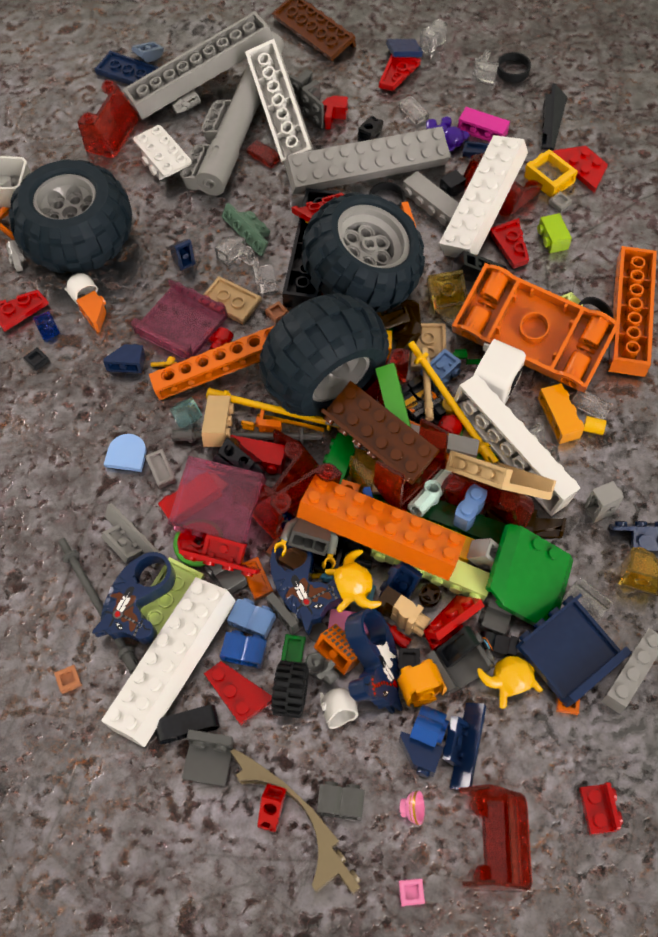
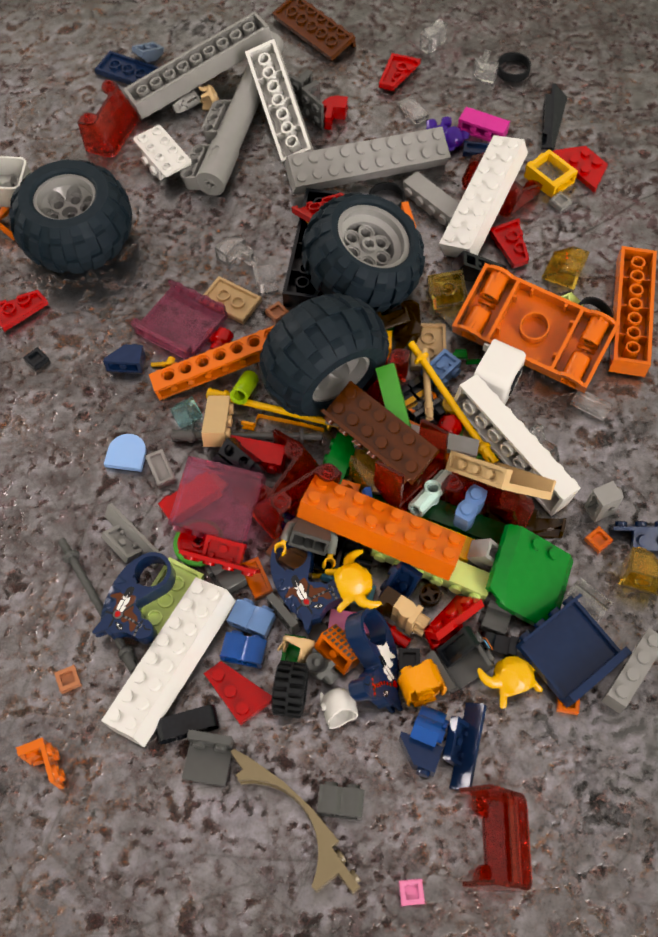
light grey hinge [6,240,25,272] -> none
clear blue bracket [33,311,60,340] -> none
white helmet [64,273,98,305] -> none
orange slope [76,290,107,334] -> none
dark blue slope [169,239,196,271] -> none
sand green bracket [222,203,271,256] -> none
clear red tile [247,140,280,167] -> none
orange bracket [256,410,282,432] -> none
red leg [257,783,287,832] -> none
black leg [357,116,384,142] -> none
dark blue tile [386,39,423,57] -> none
bright pink piece [400,791,425,825] -> none
black brick [439,170,466,198] -> none
lime brick [537,213,572,253] -> none
light orange brick [538,383,584,444] -> none
red bracket [579,782,623,835] -> none
yellow piece [583,416,606,435] -> none
none -> orange bracket [16,737,66,790]
none -> tan piece [198,84,219,111]
none -> lime pin [230,370,259,405]
none -> tan piece [277,635,315,663]
none -> clear yellow slope [542,246,590,290]
none -> orange tile [584,526,613,554]

